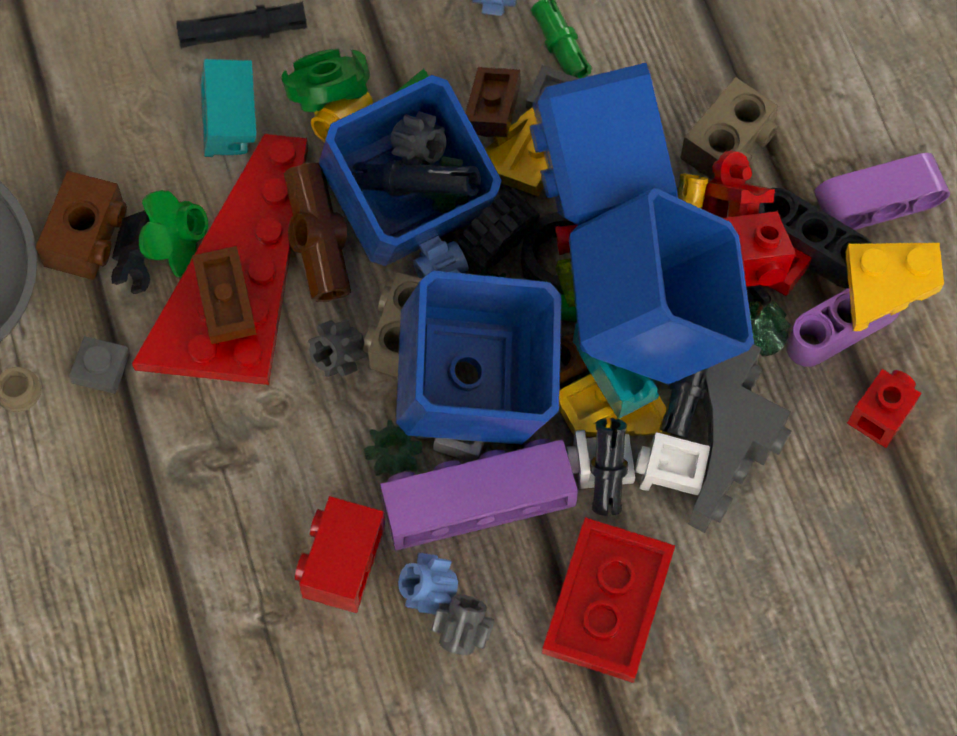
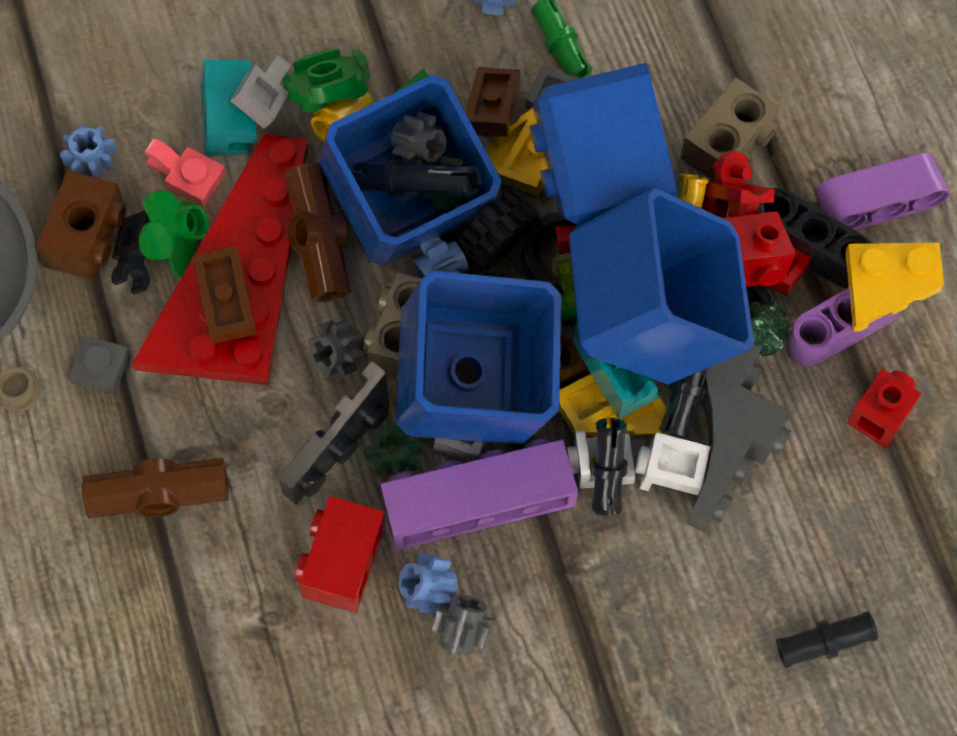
black pin [176,1,307,48] -> none
red plate [542,517,676,683] -> none
none -> medium blue gear [60,124,117,178]
none -> reddish brown piece [81,458,229,519]
none -> coral plate [144,138,226,208]
none -> light grey plate [230,54,290,128]
none -> black wing [279,361,389,505]
none -> black pin [776,611,878,668]

